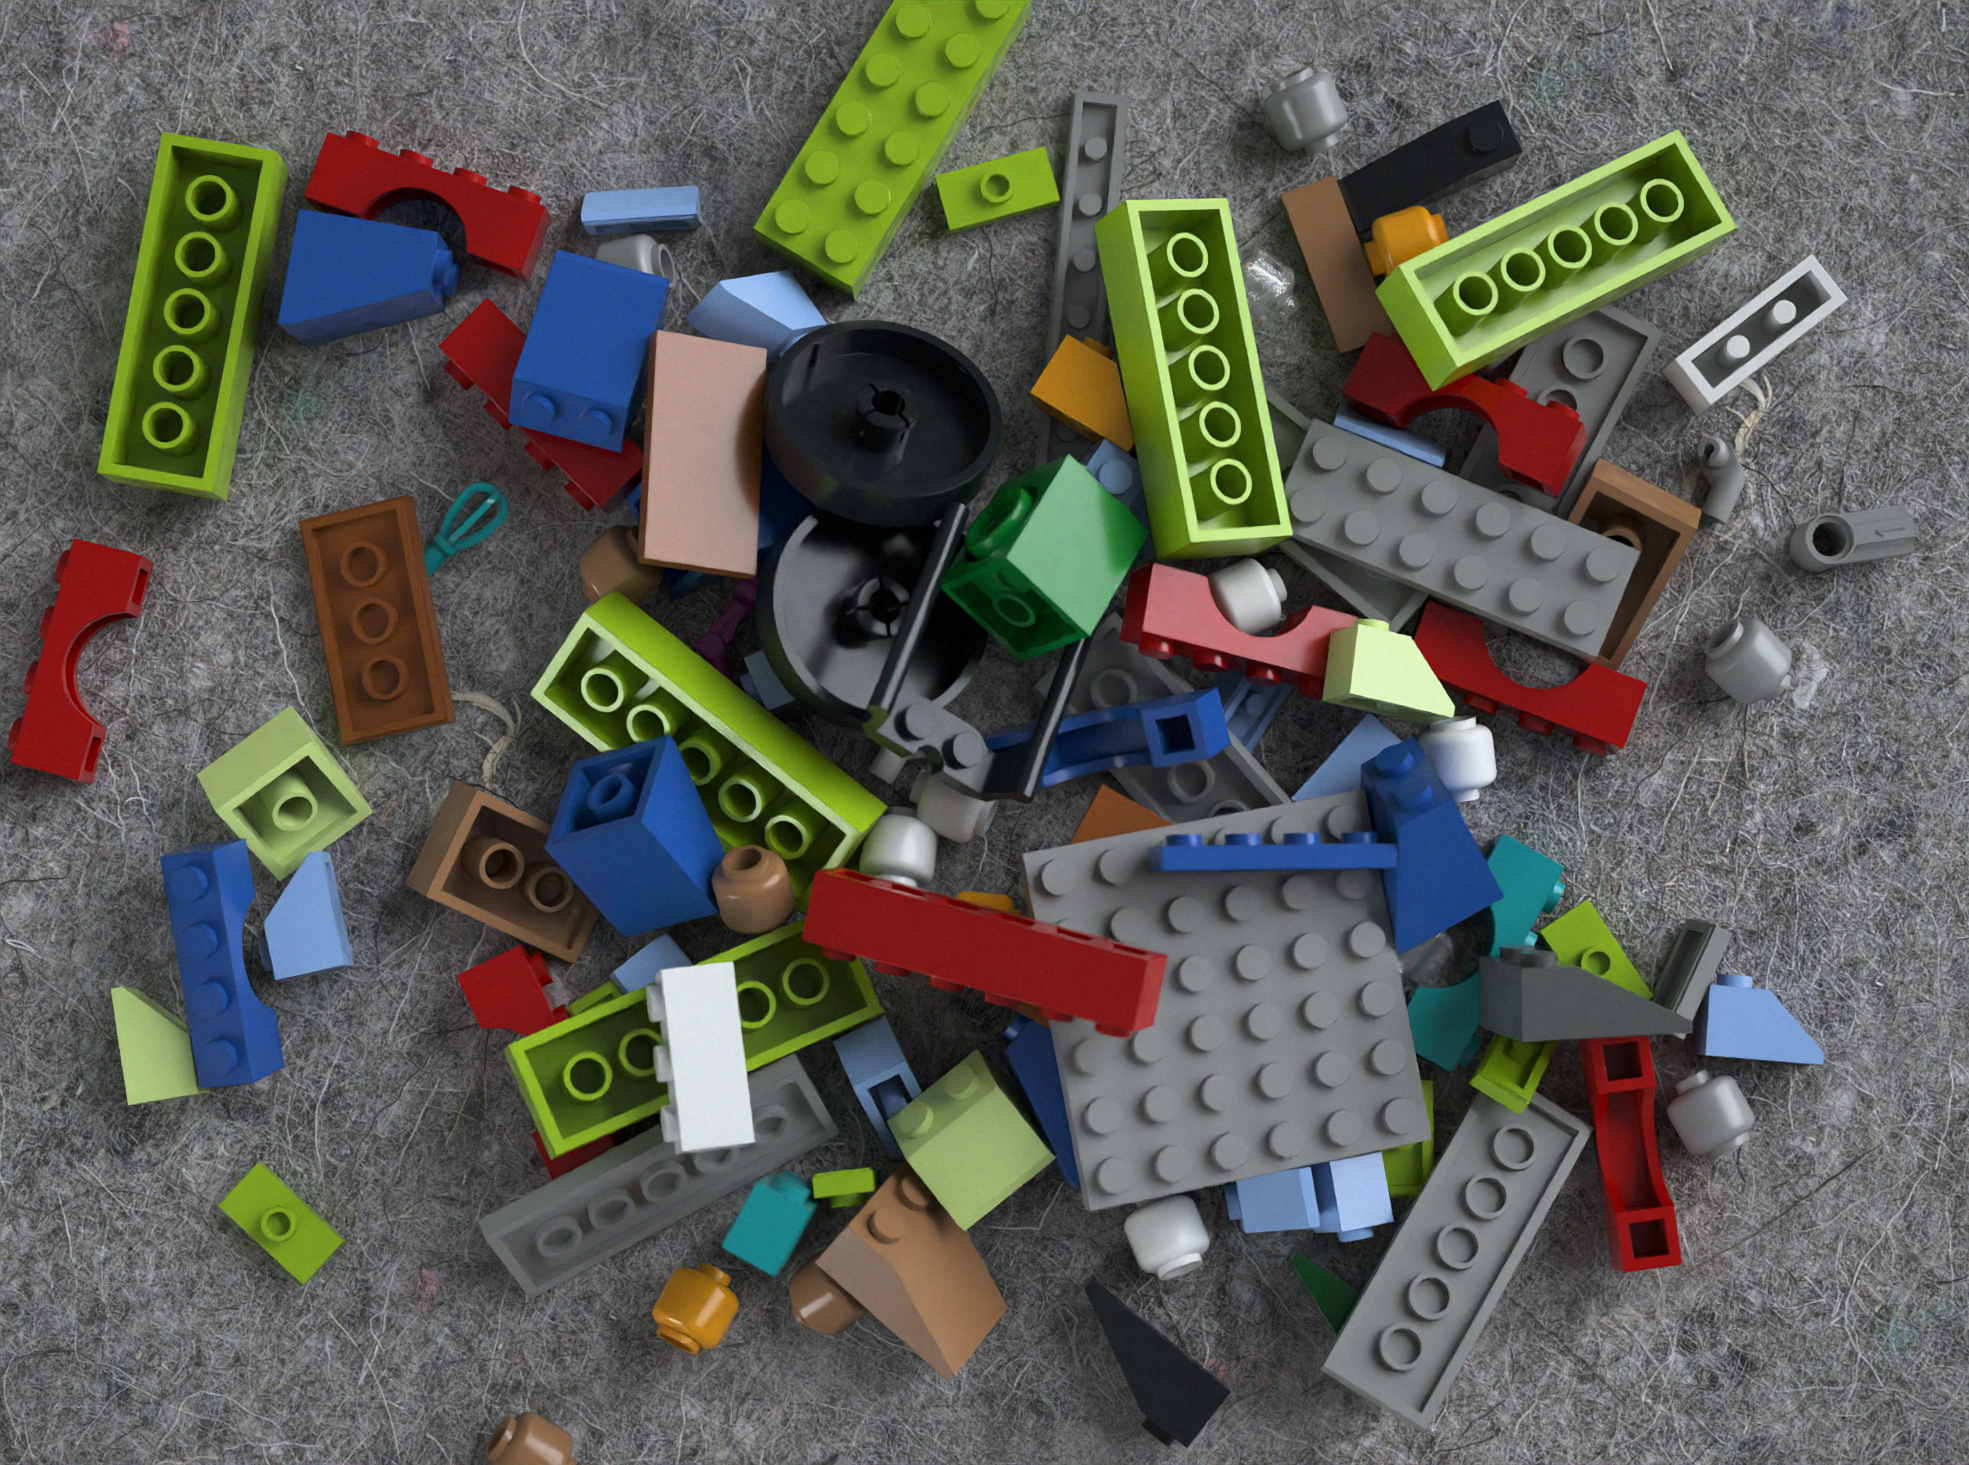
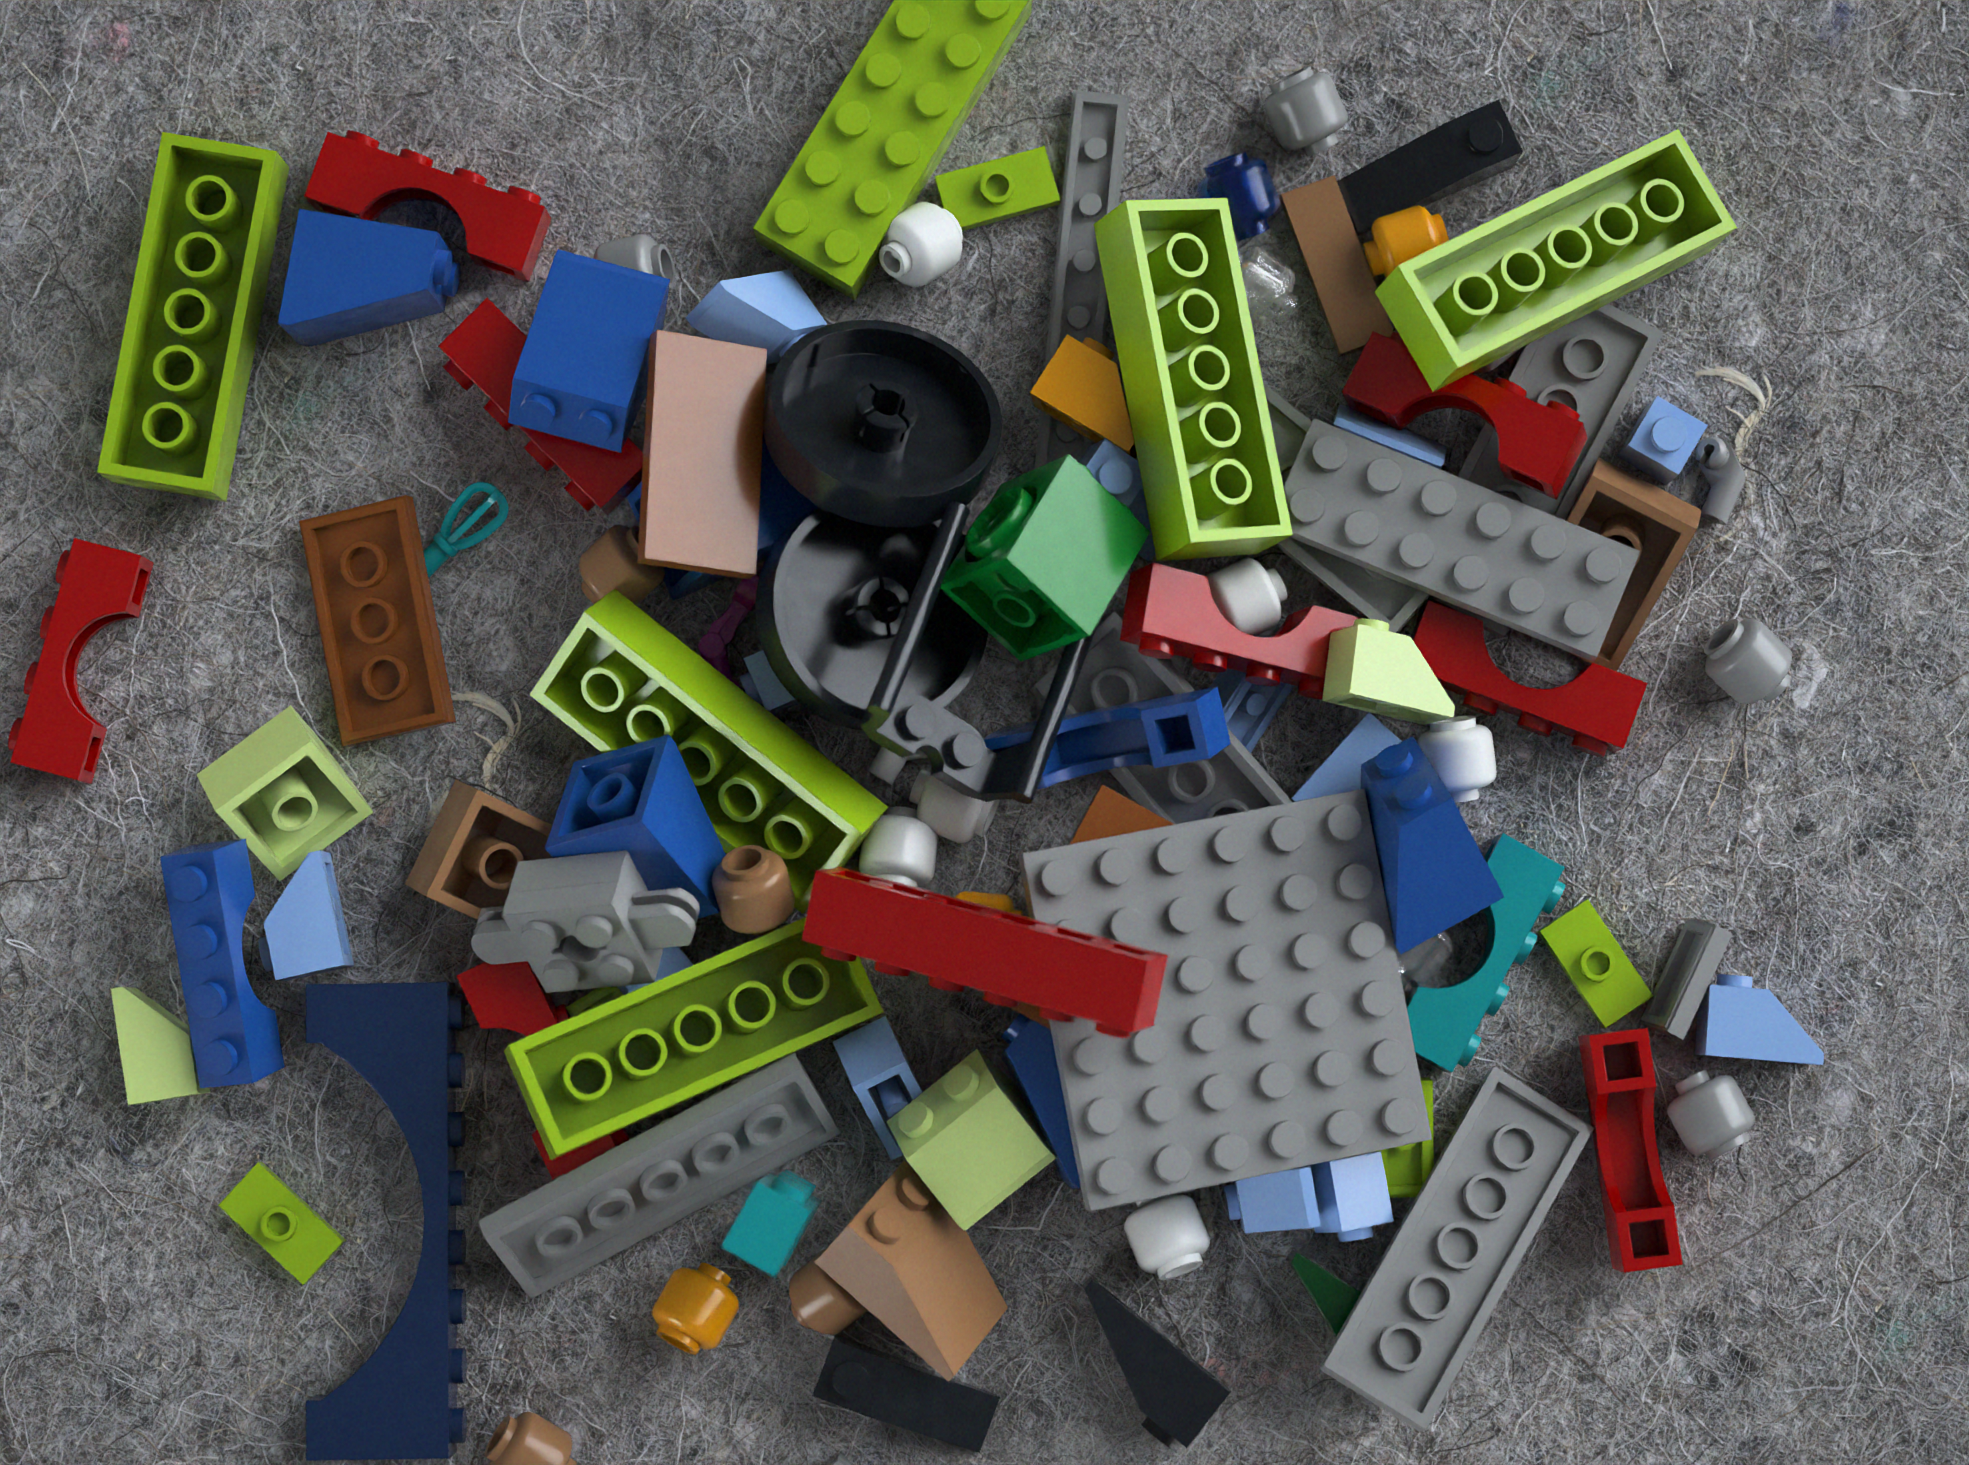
light blue slope [581,186,701,236] -> none
white brick [646,962,755,1155] -> none
lime plate [812,1167,878,1208] -> none
blue plate [1148,832,1398,873] -> none
lime plate [1469,1032,1559,1116] -> none
dark grey slope [1479,944,1693,1042] -> none
white brick [1662,254,1848,416] -> none
light grey piece [1789,504,1916,572] -> none
none -> dark blue arch [306,982,467,1461]
none -> light grey brick [471,850,700,993]
none -> black slope [812,1334,1000,1453]
none -> white head [879,202,963,287]
none -> clear blue head [1197,151,1280,241]
none -> light blue brick [1617,396,1708,485]

